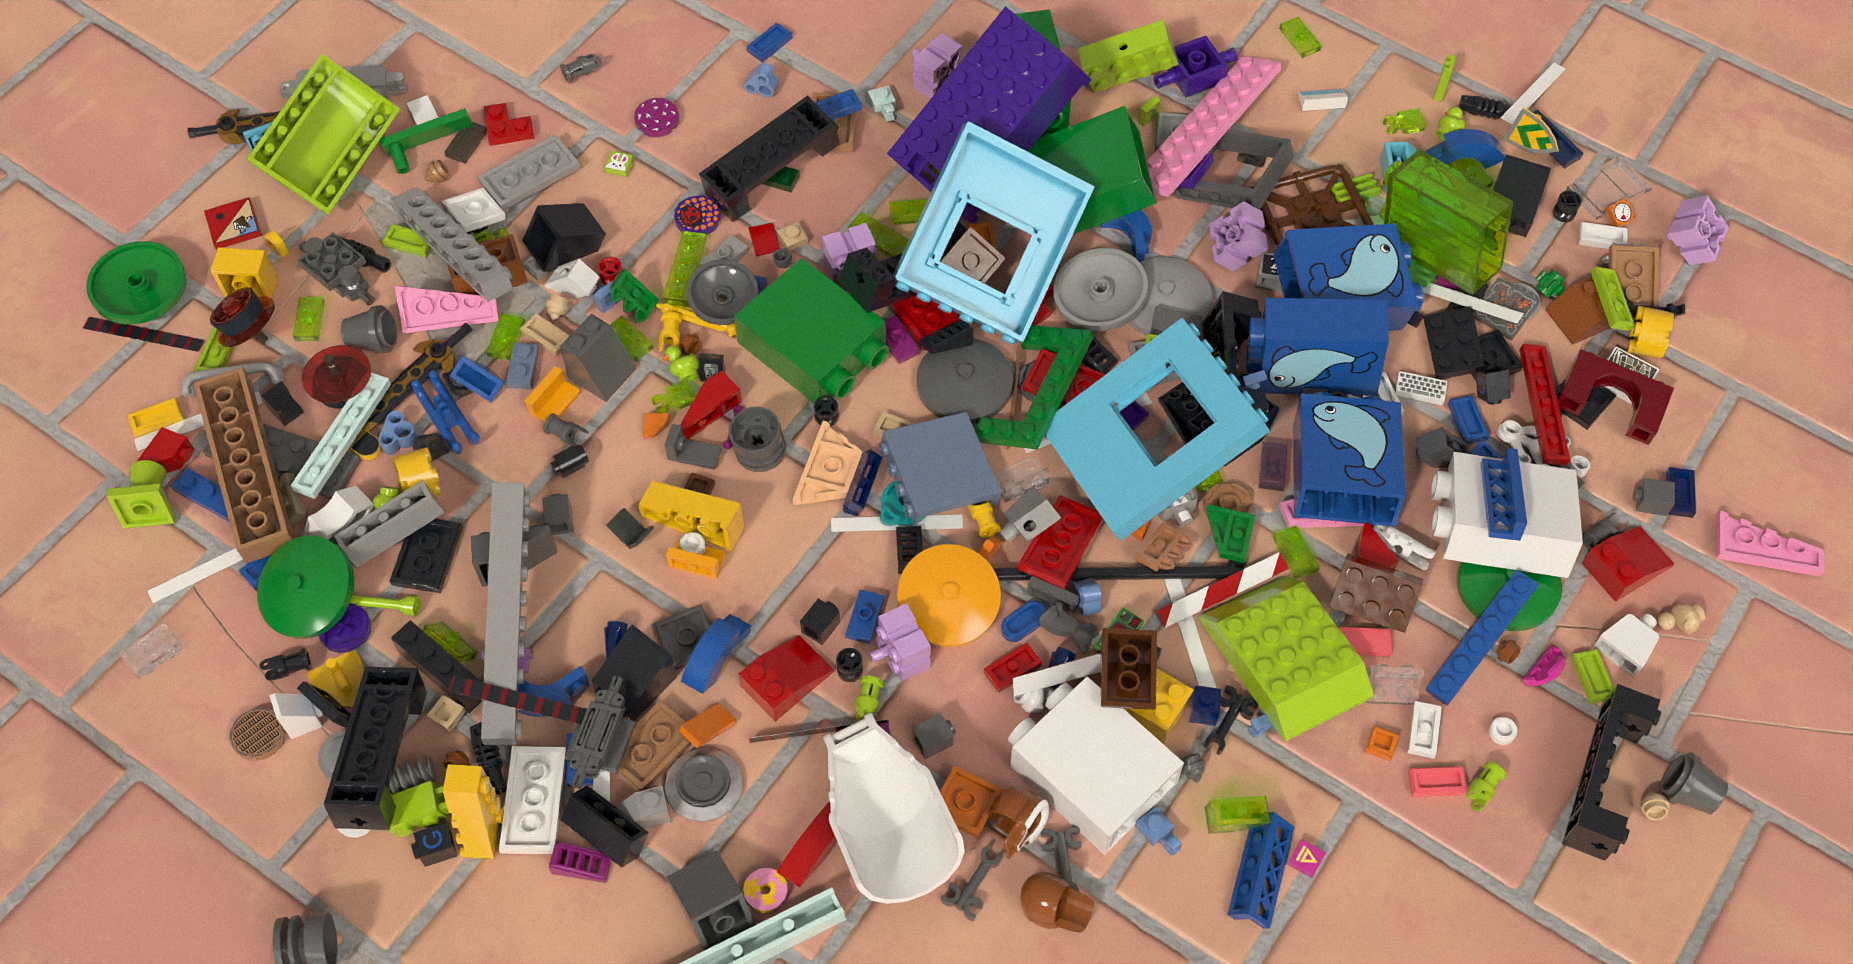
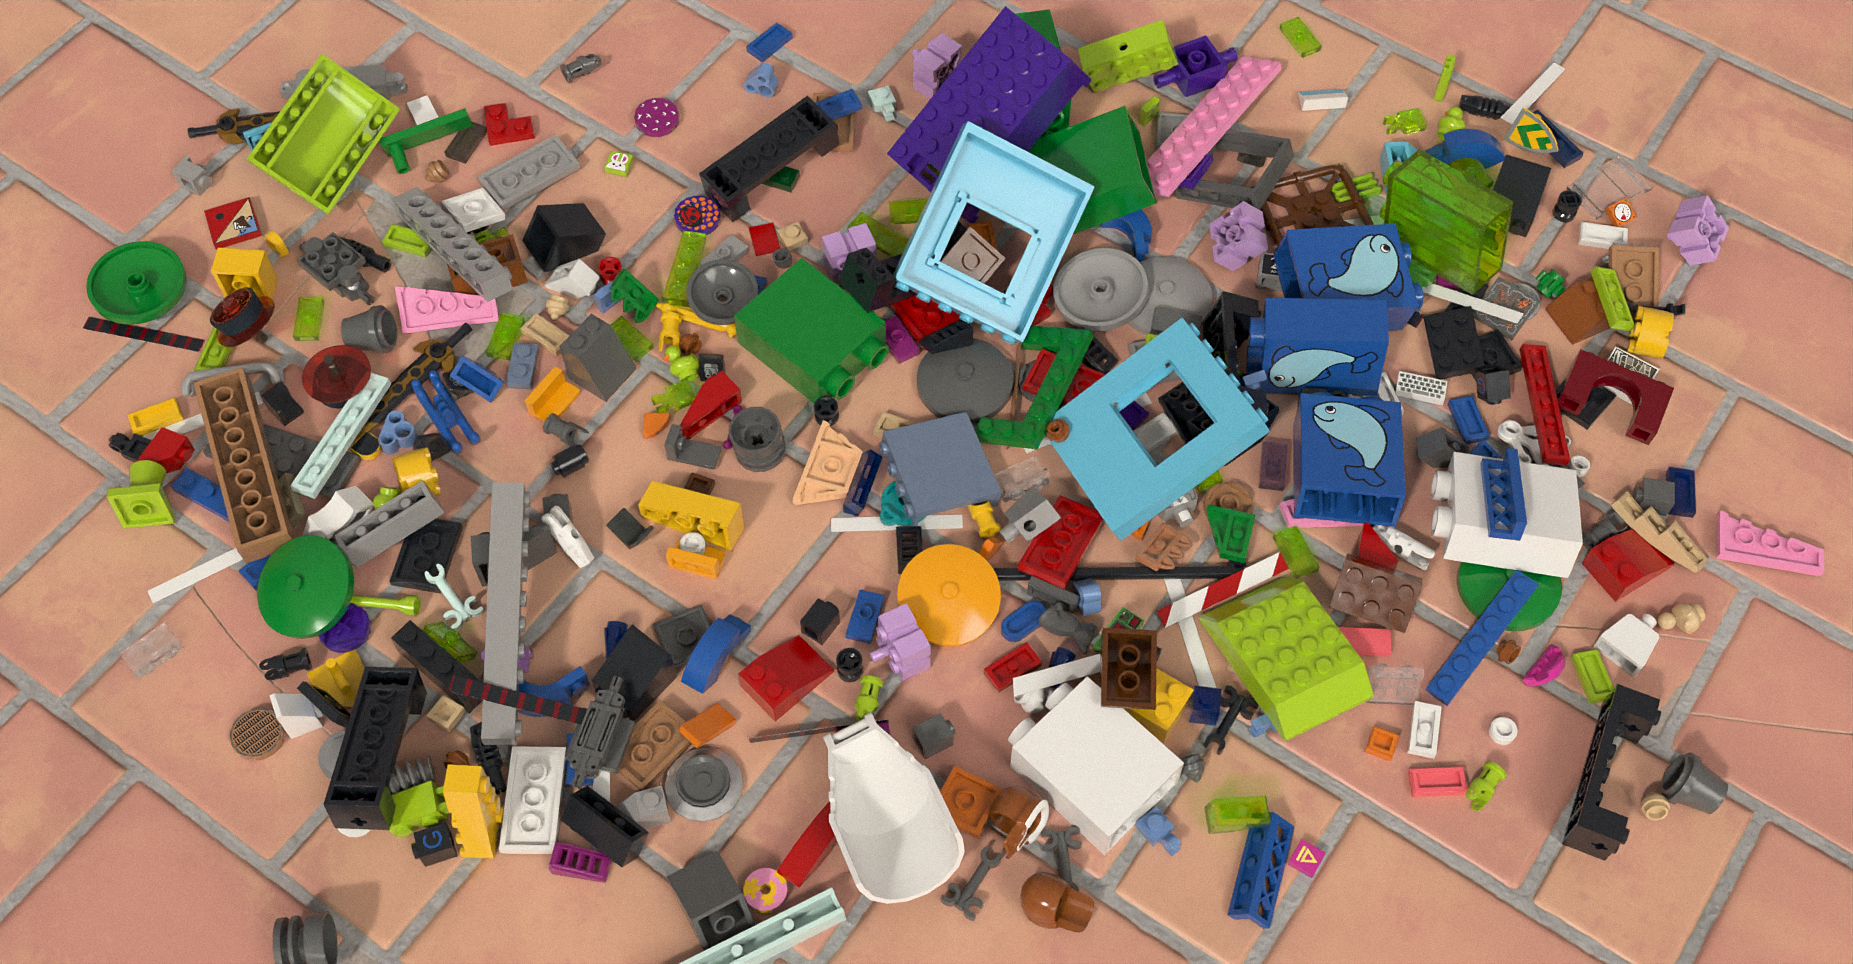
none -> black plate [108,432,152,462]
none -> light grey brick [171,155,212,196]
none -> light aqua bar [424,564,484,632]
none -> white hinge [541,505,594,568]
none -> dark orange plate [1046,419,1070,443]
none -> white tile [1133,412,1178,452]
none -> tan slope [1610,491,1709,573]

